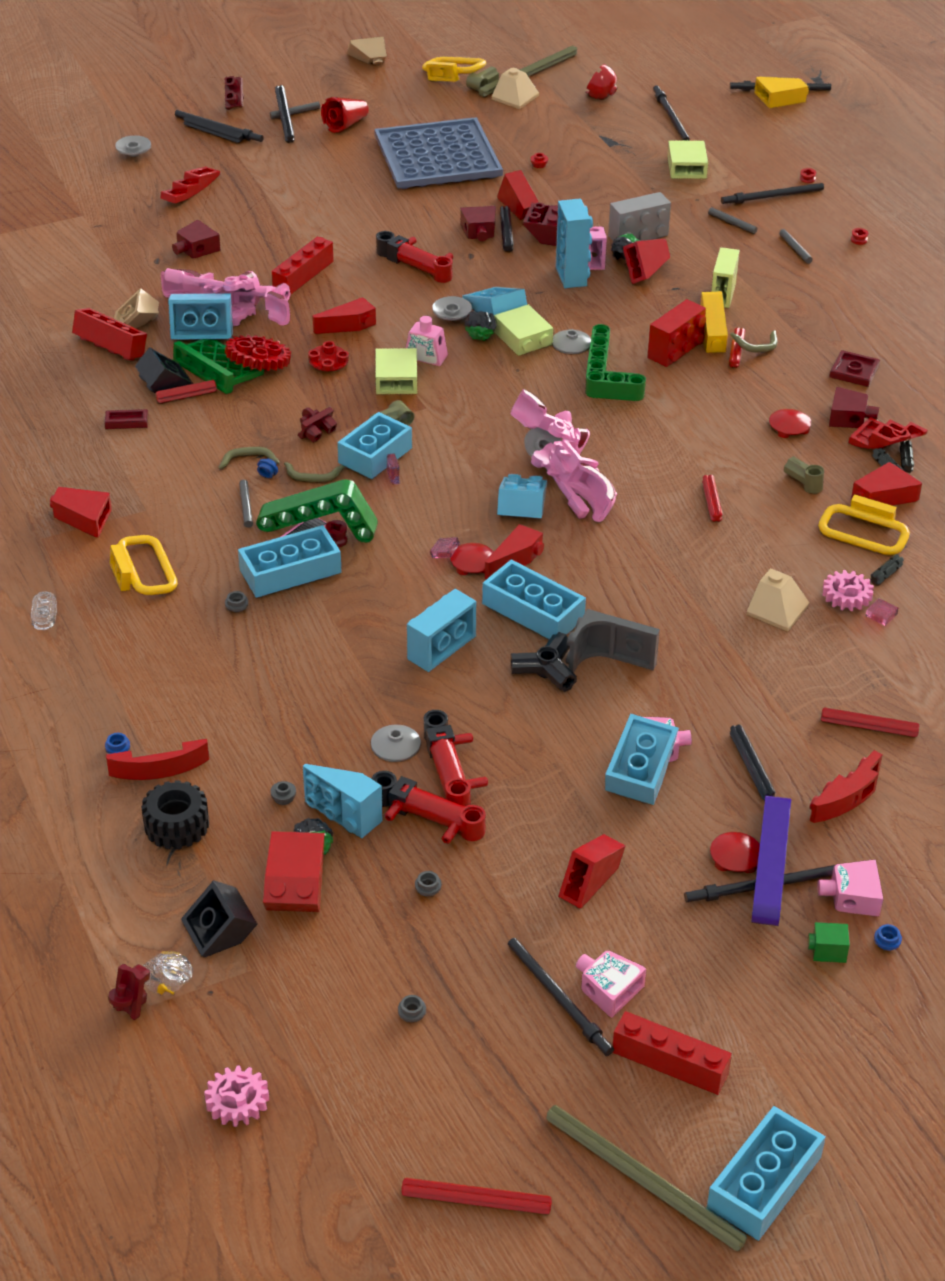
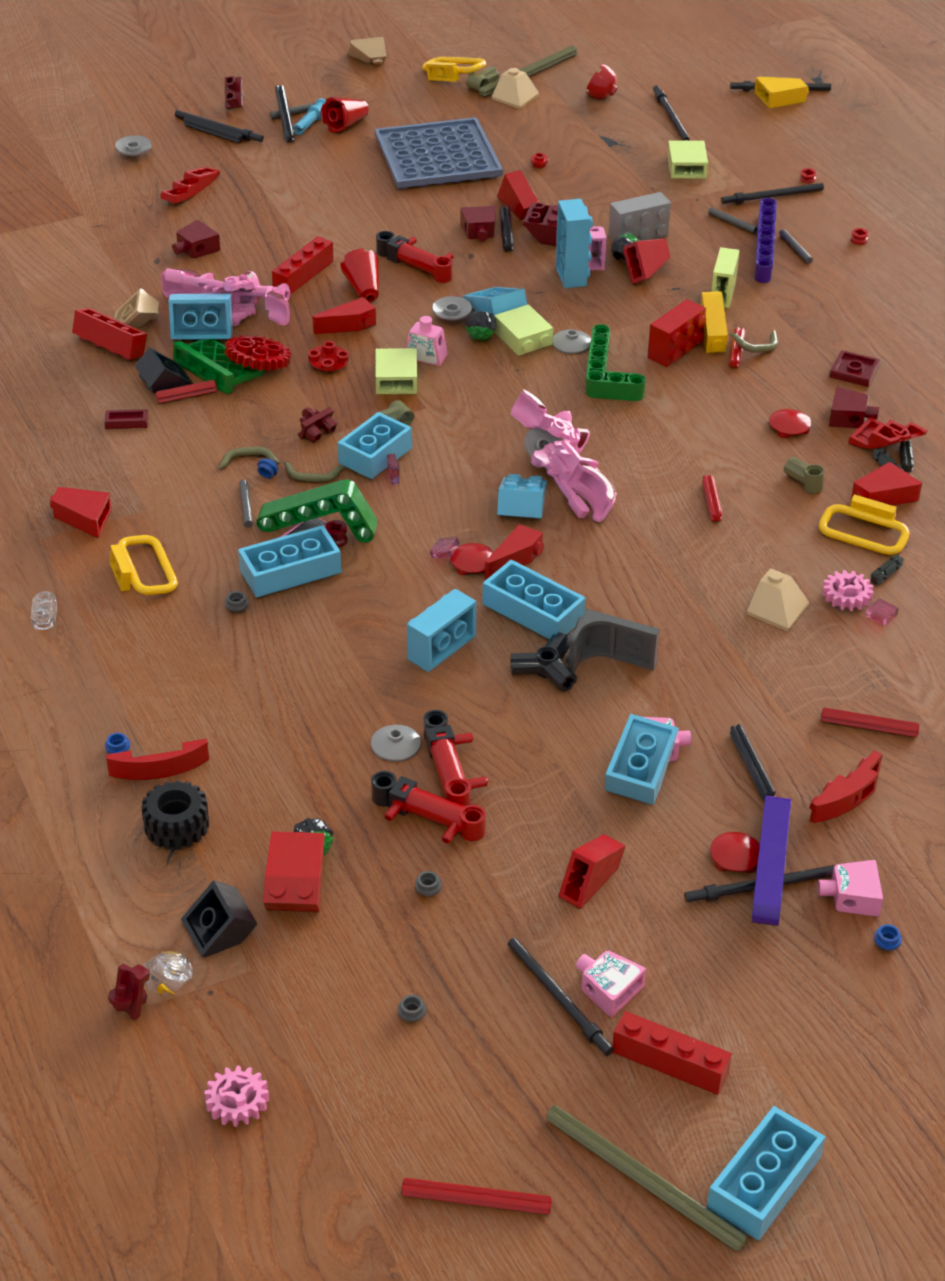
dark grey plate [271,781,296,805] -> none
medium azure slope [303,764,383,838] -> none
green brick [808,922,850,963] -> none
none -> medium azure pin [293,98,326,135]
none -> red cone [340,248,379,302]
none -> dark purple beam [754,198,777,283]

